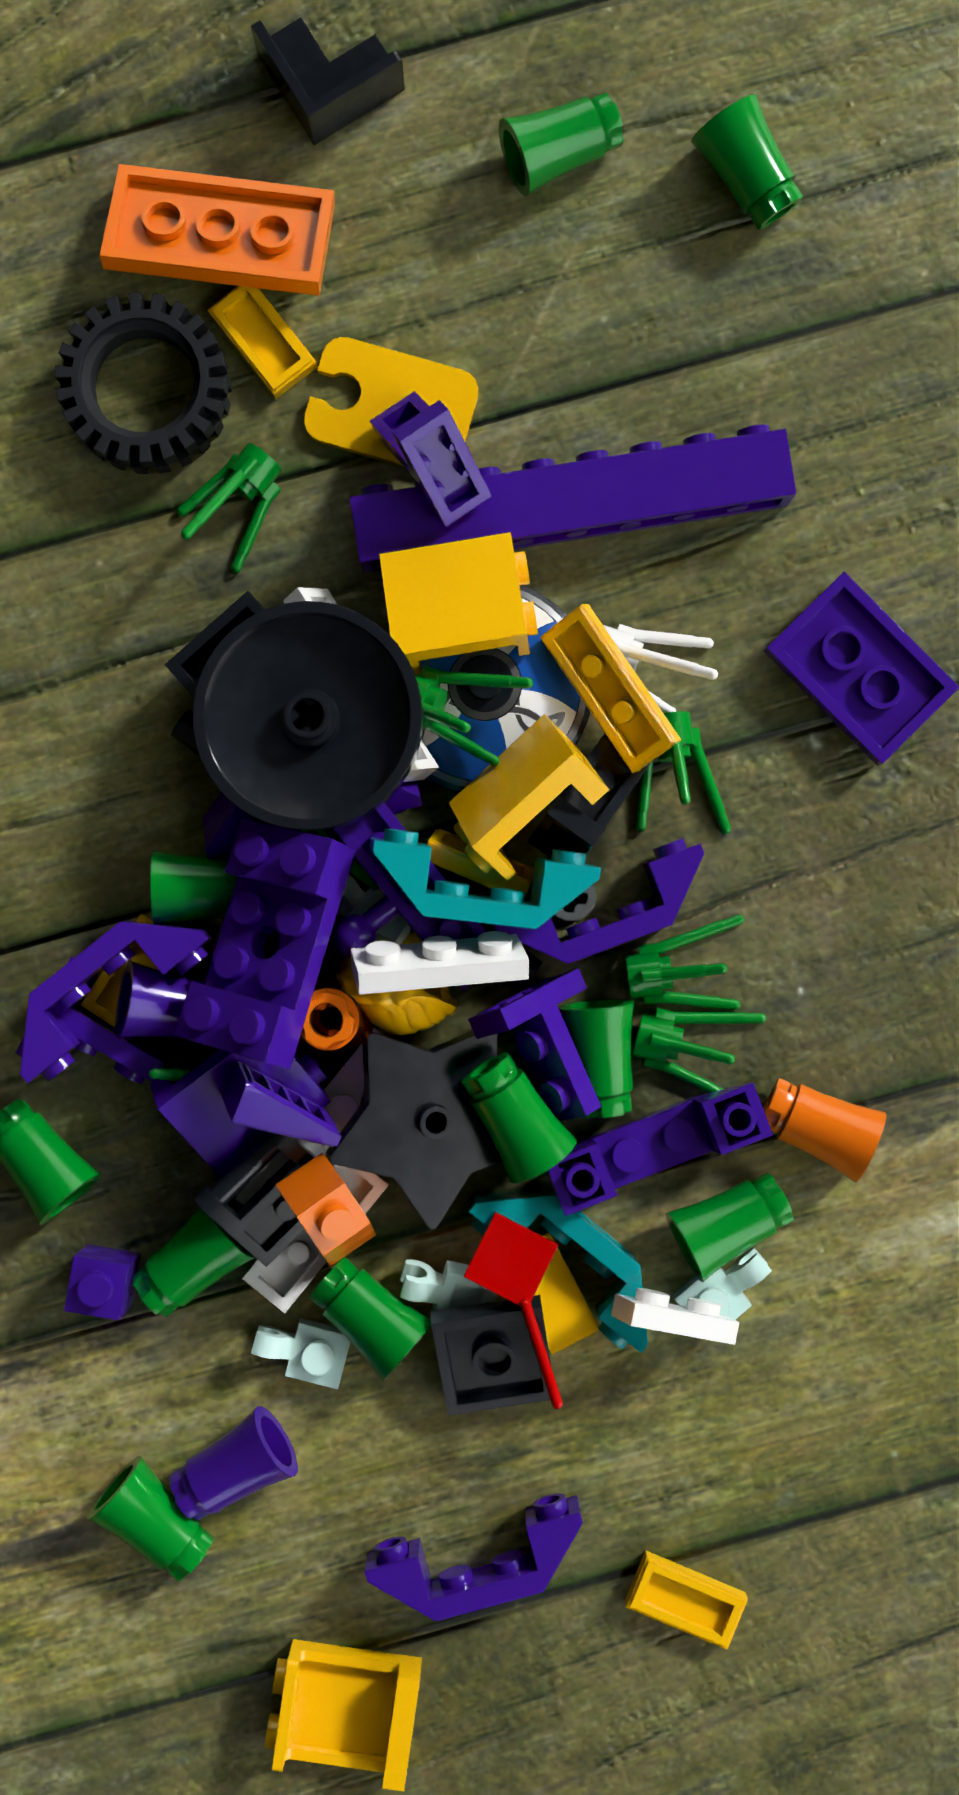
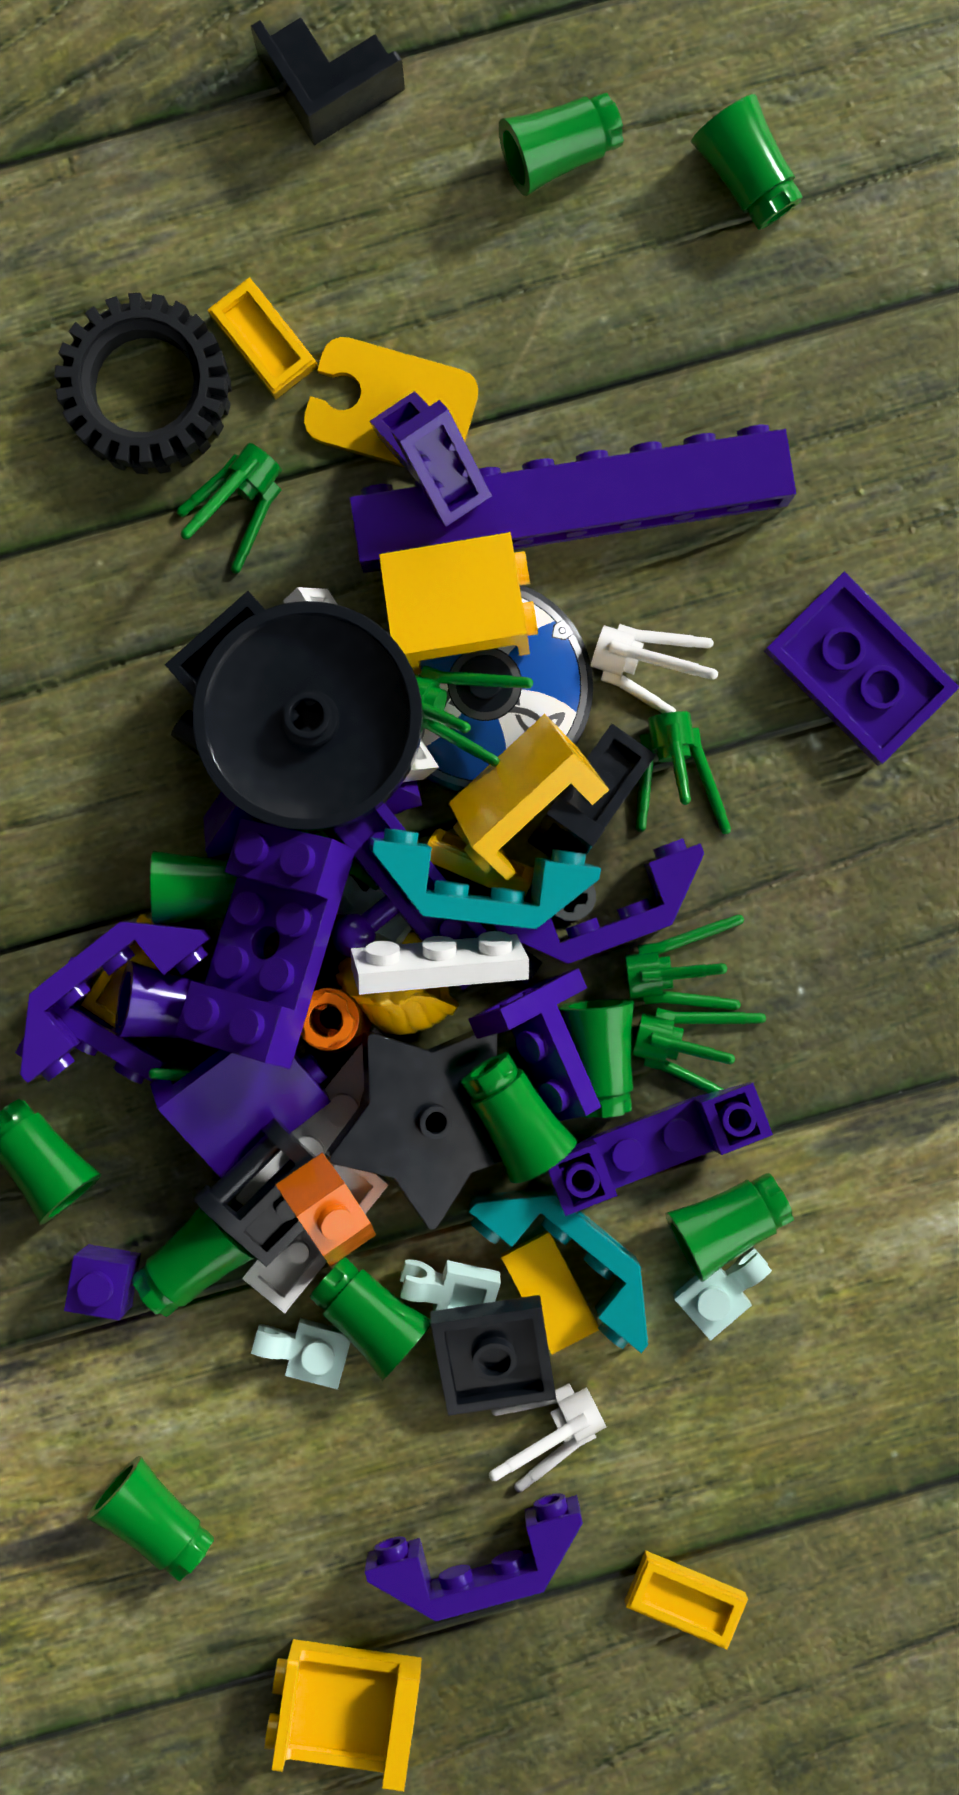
orange plate [99,164,335,296] -> none
dark purple plant [169,1406,298,1521] -> none
dark purple slope [222,1061,342,1147] -> none
red piece [463,1212,563,1410] -> none
yellow tile [540,604,681,773] -> none
white plate [611,1288,739,1345] -> none
orange plant [763,1078,887,1183] -> none
none -> white plant [489,1383,606,1492]

